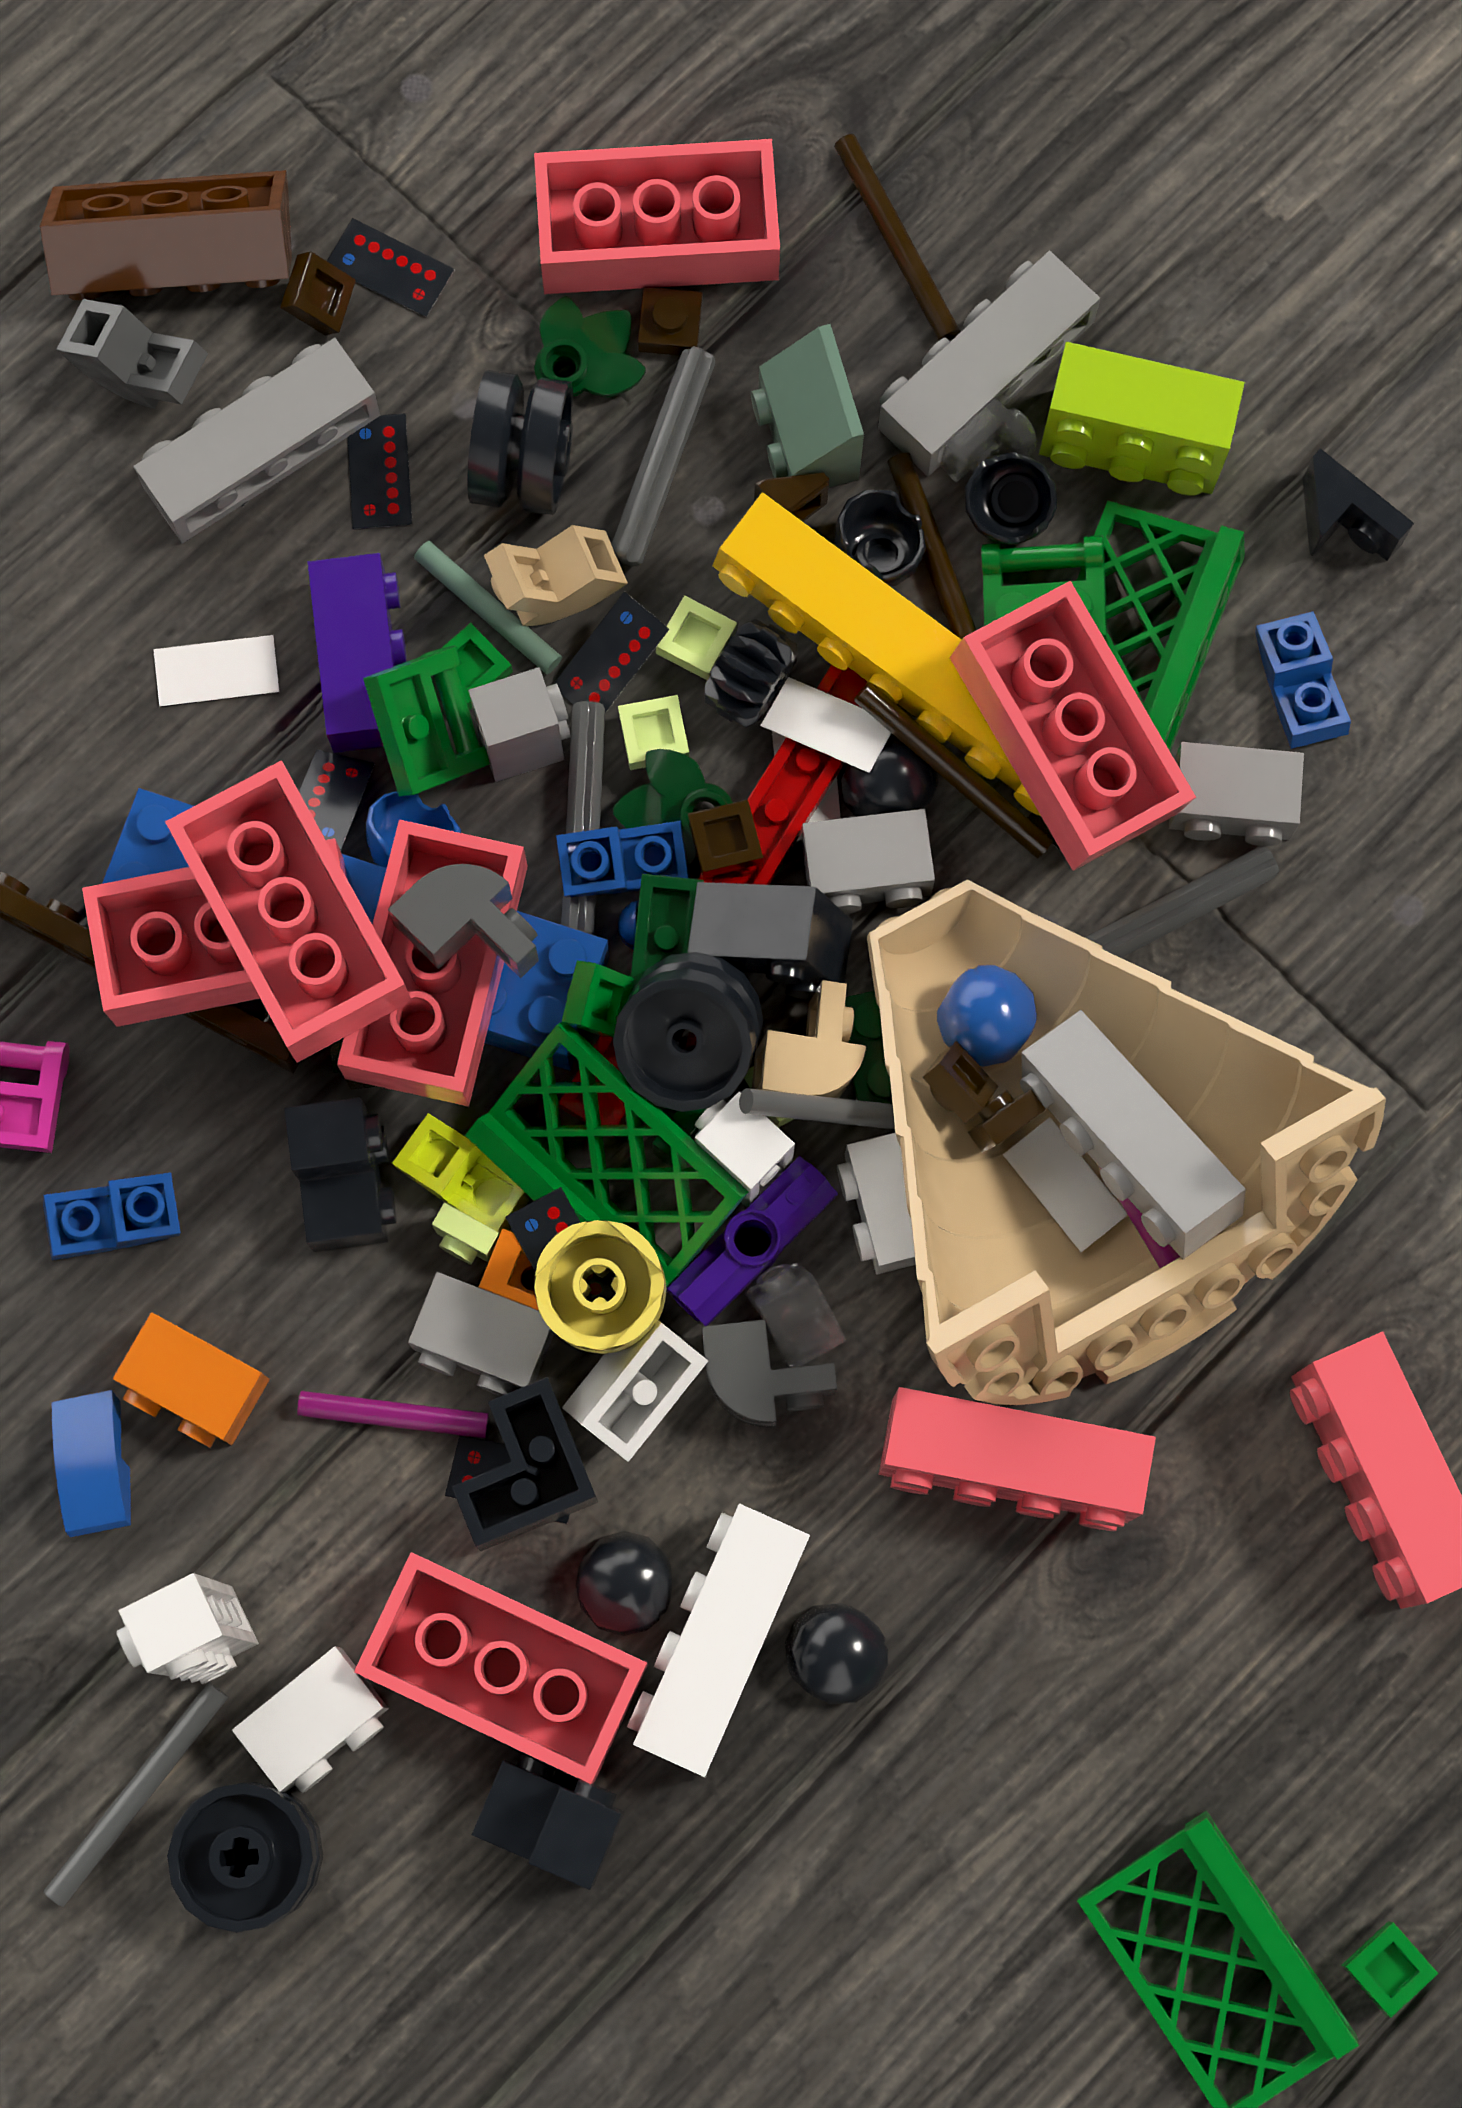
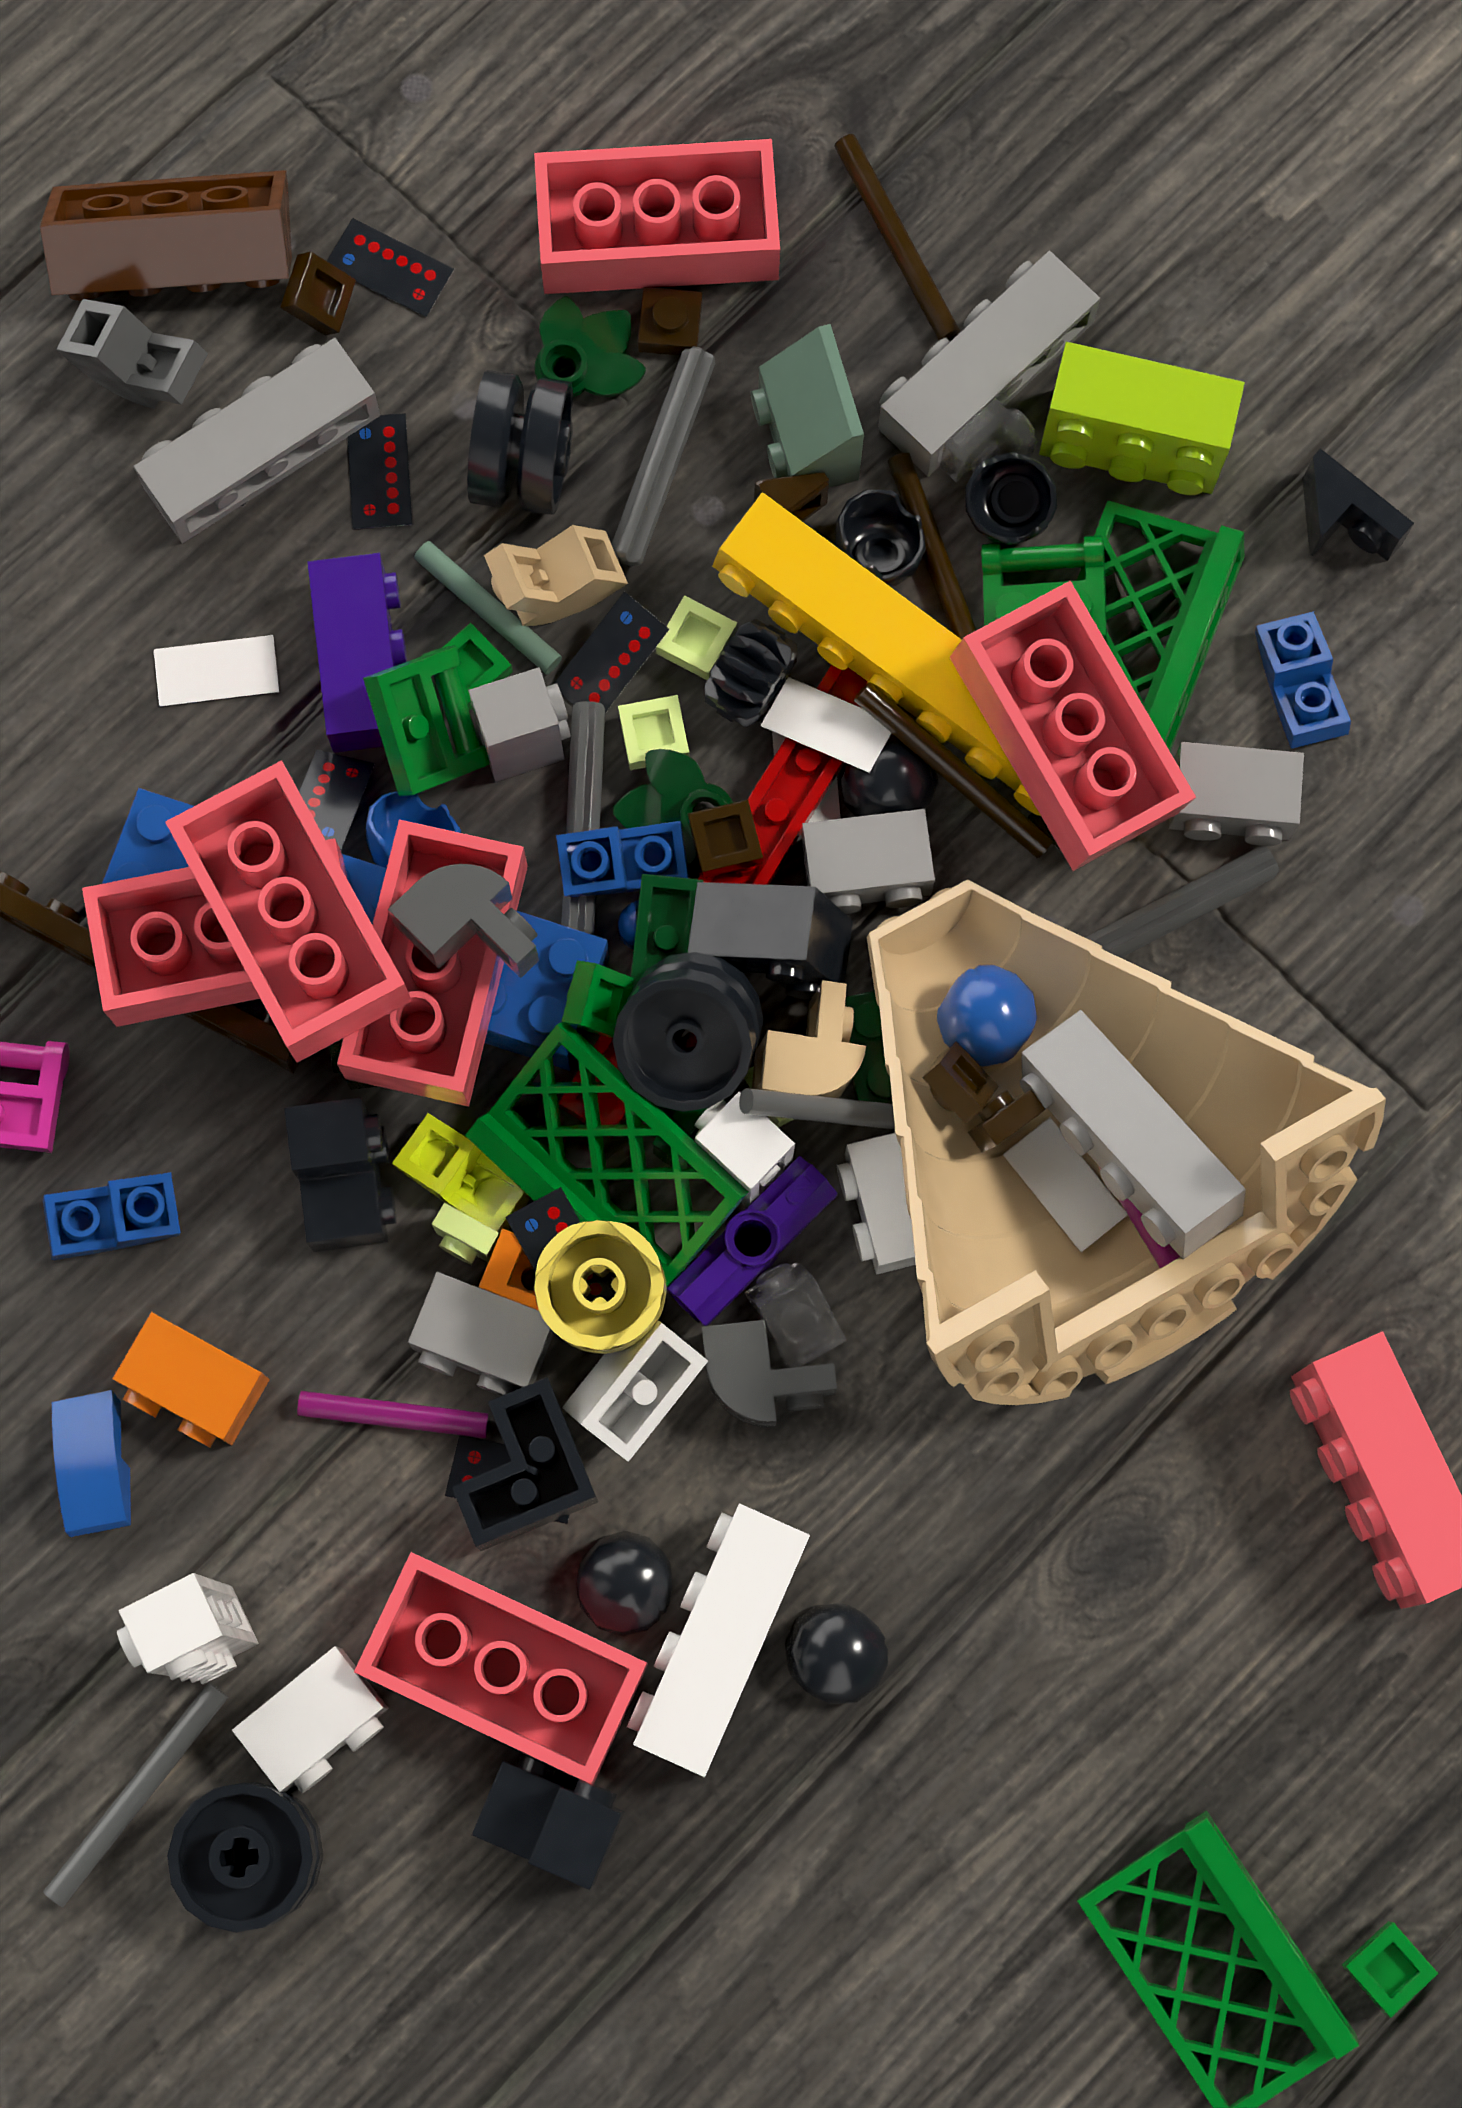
coral brick [878,1387,1156,1531] -> none

